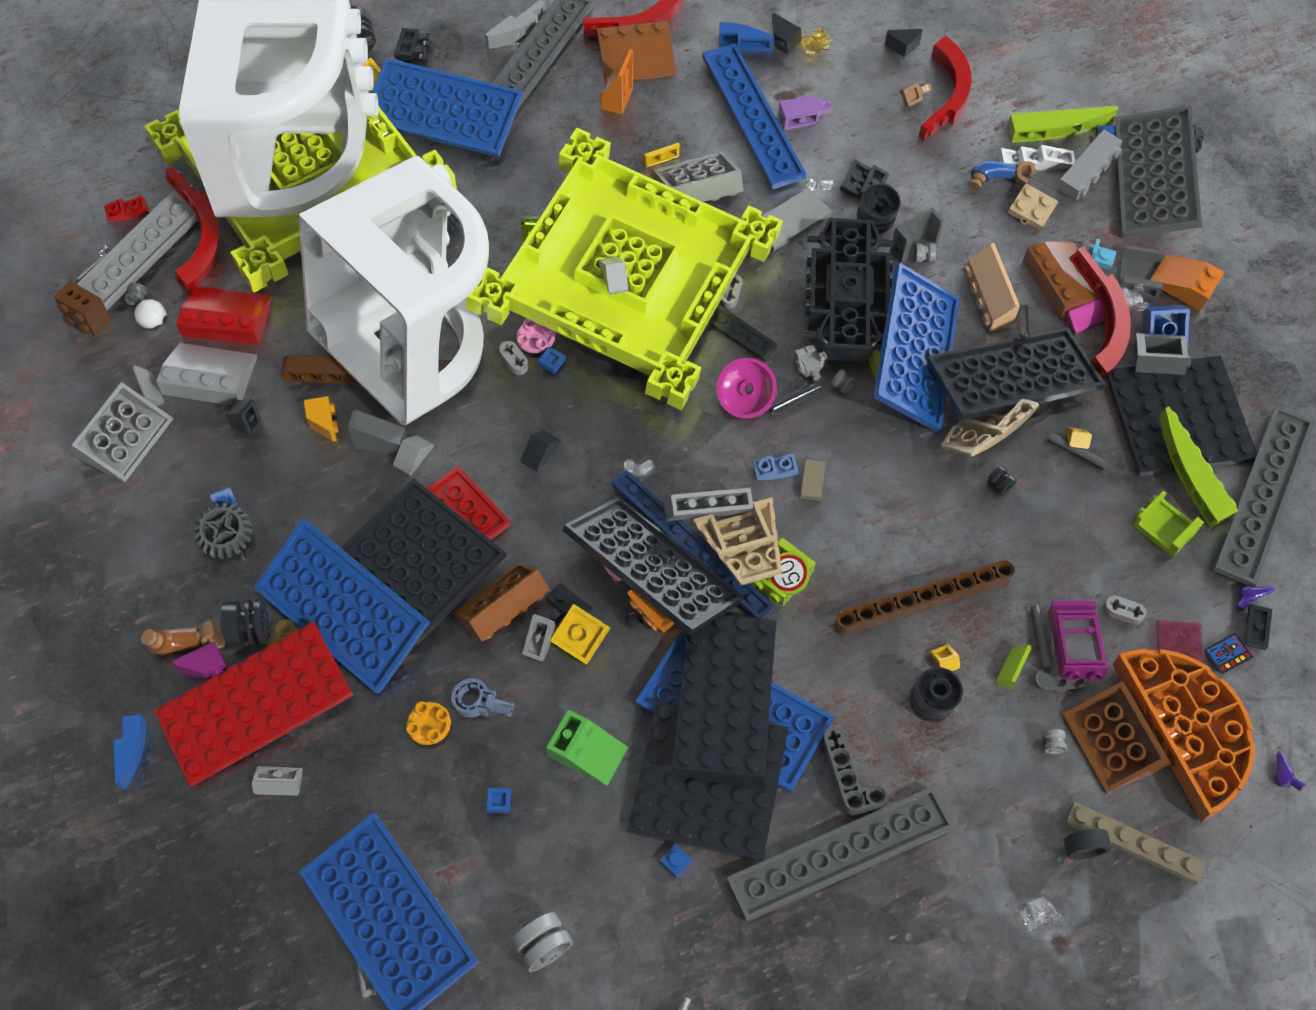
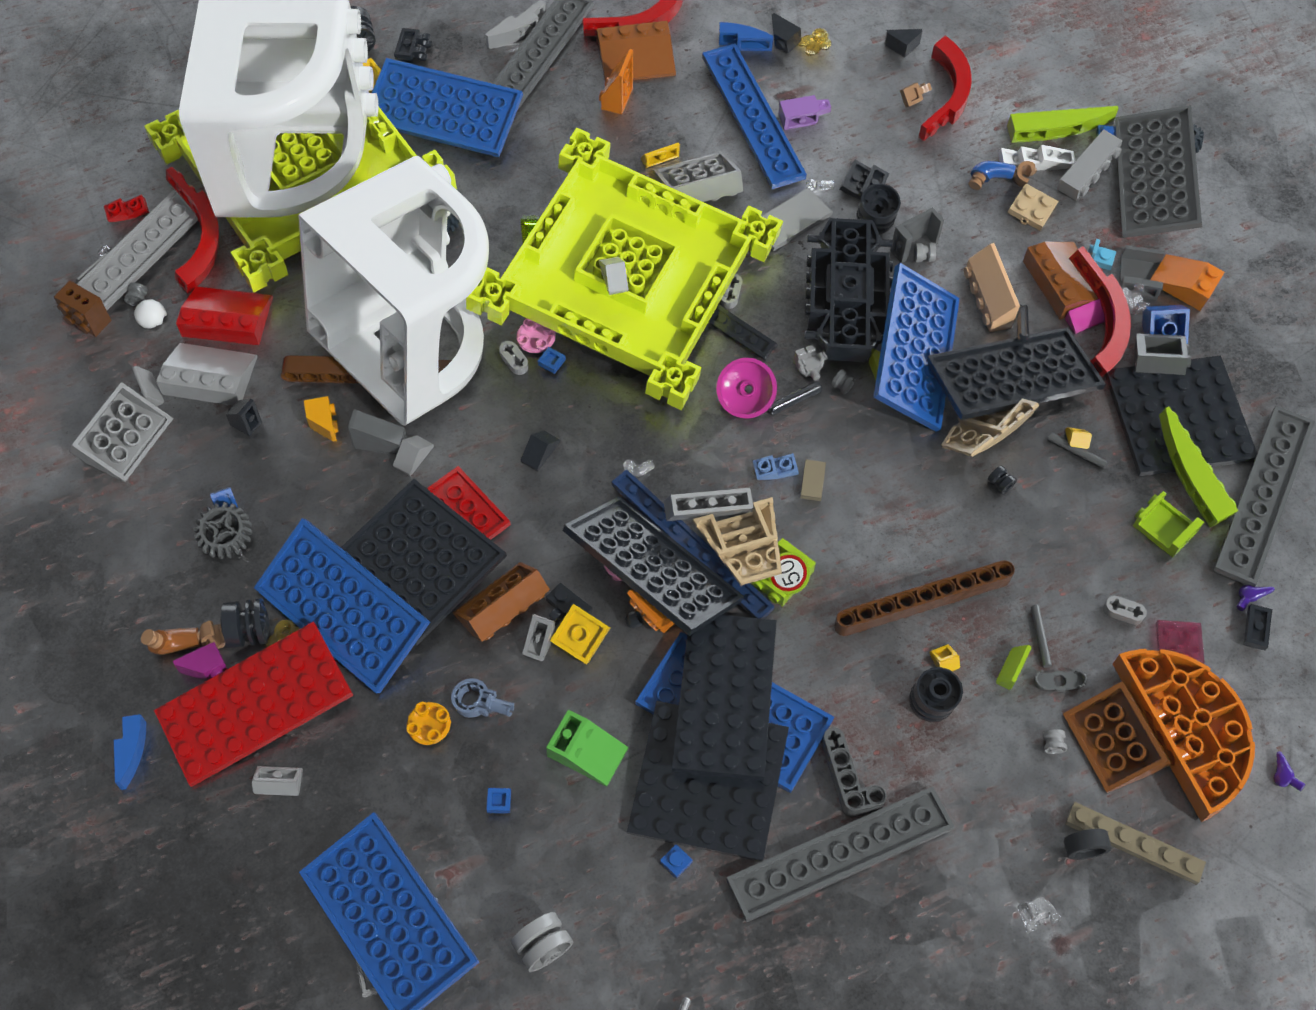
magenta door [1048,601,1109,681] -> none
piece [1204,633,1254,674] -> none

